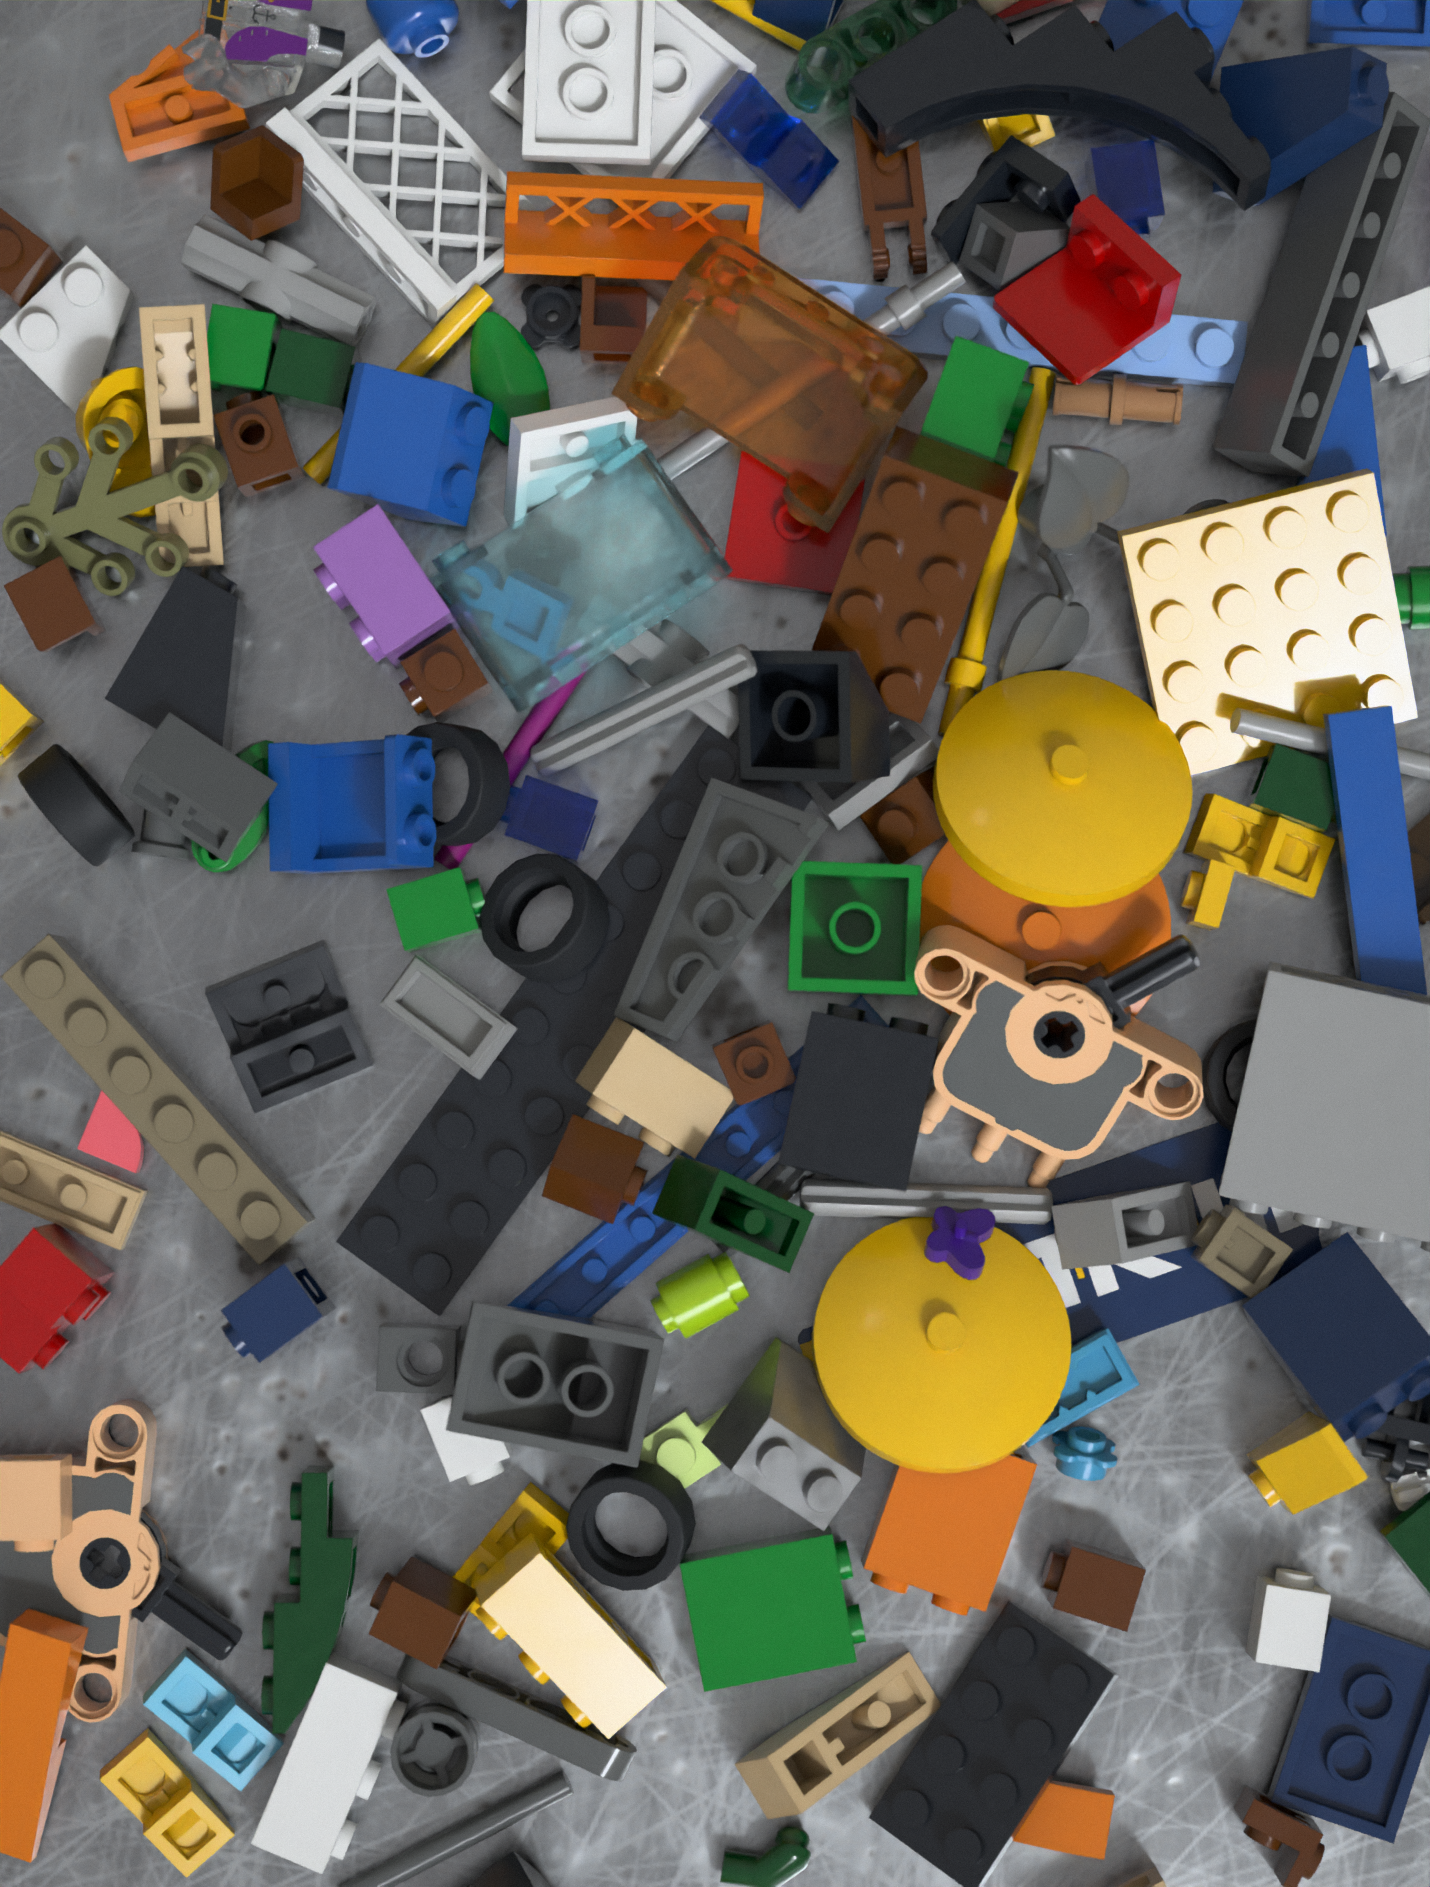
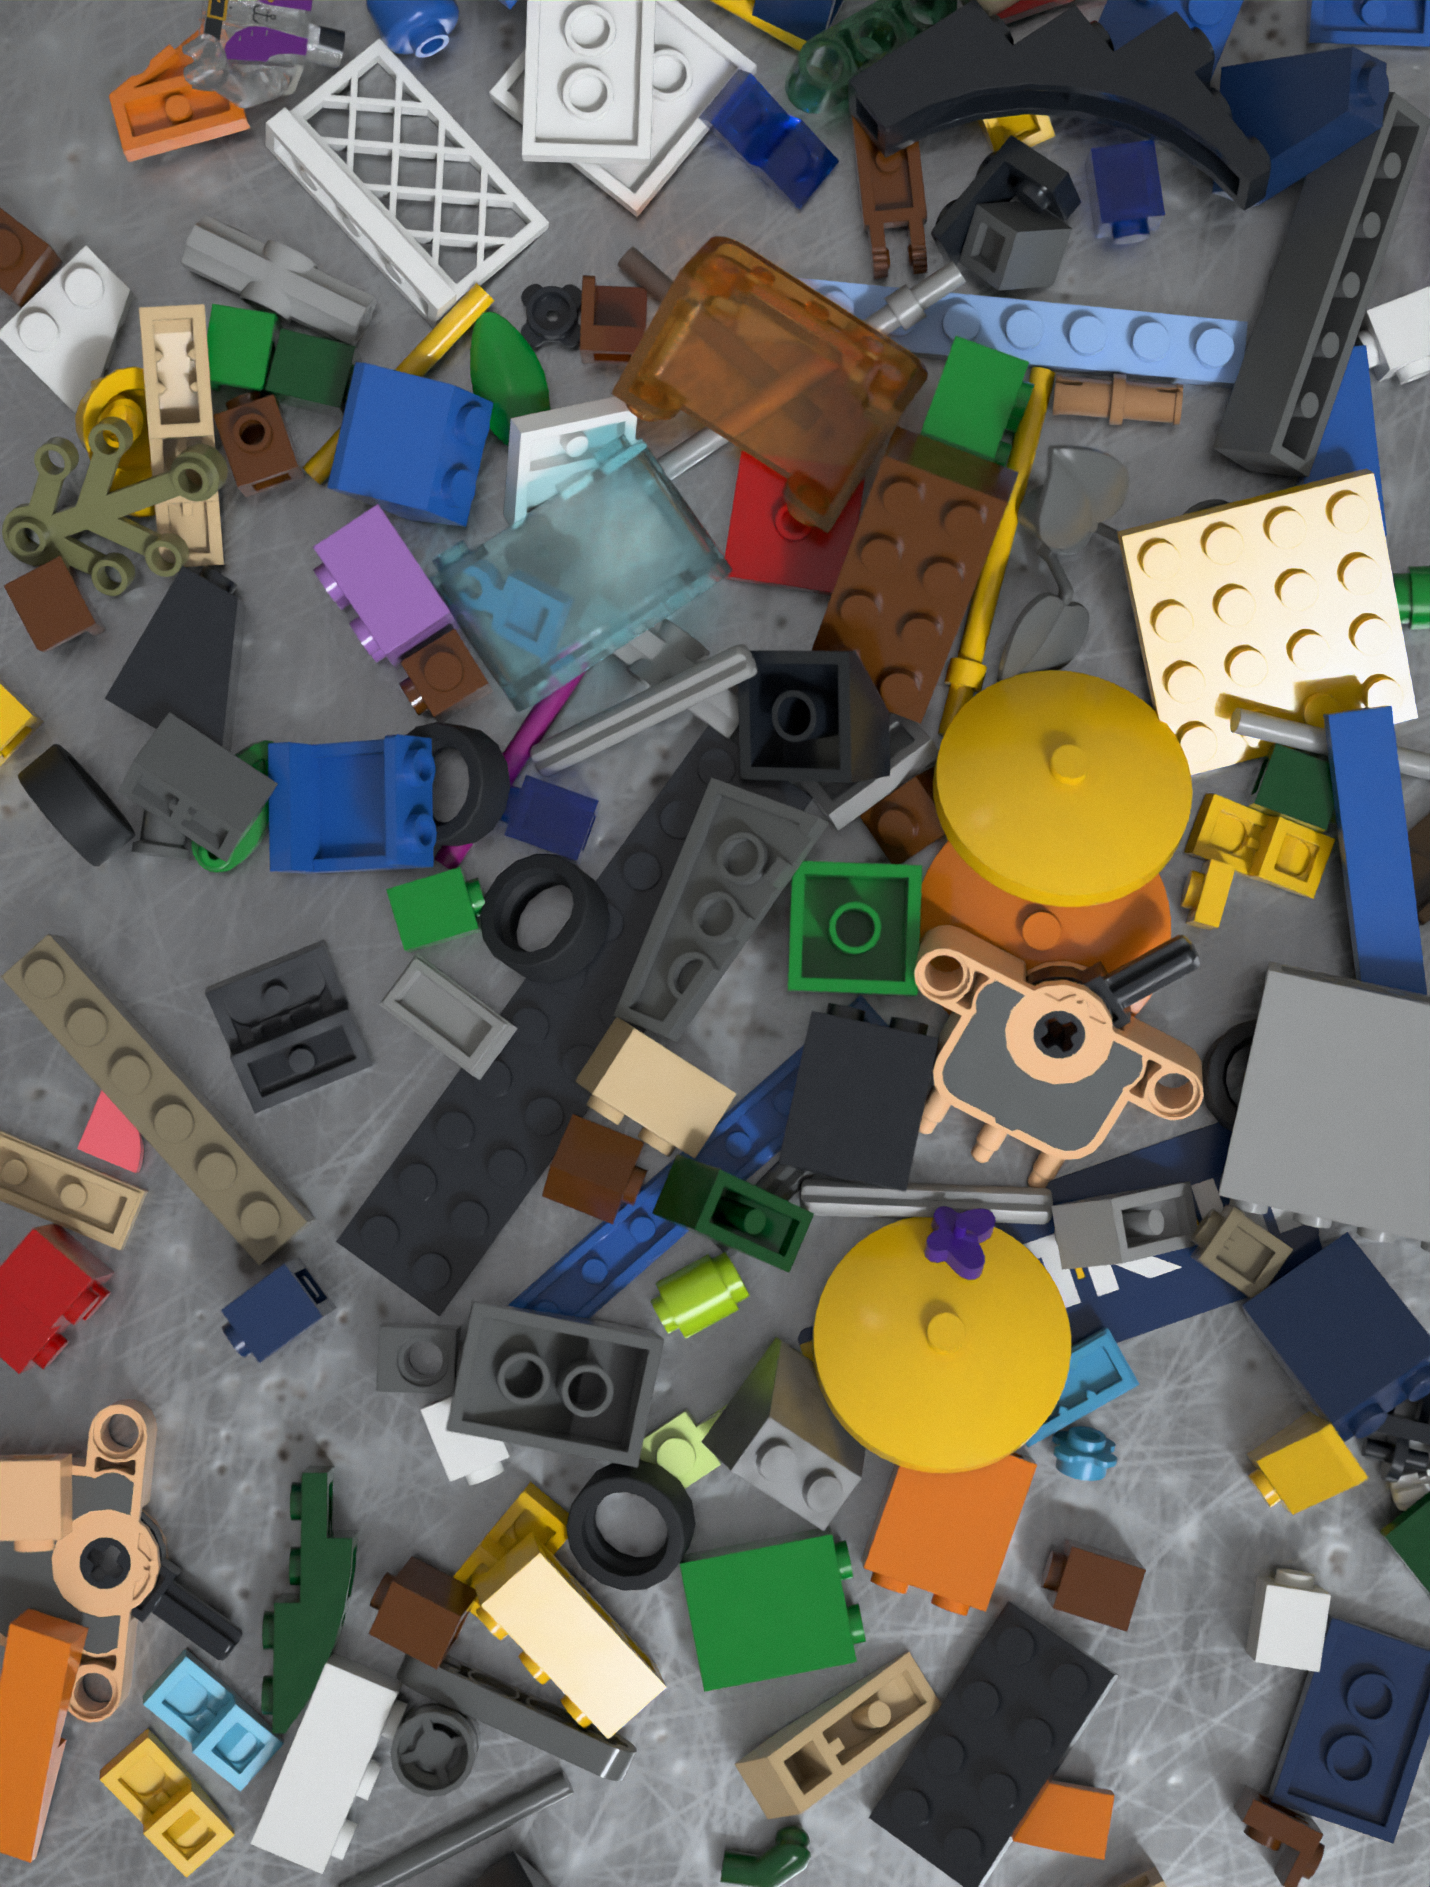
reddish brown panel [210,125,304,241] -> none
orange fence [504,171,764,284] -> none
reddish brown bracket [711,1020,796,1105] -> none
red bracket [993,194,1182,385] -> none

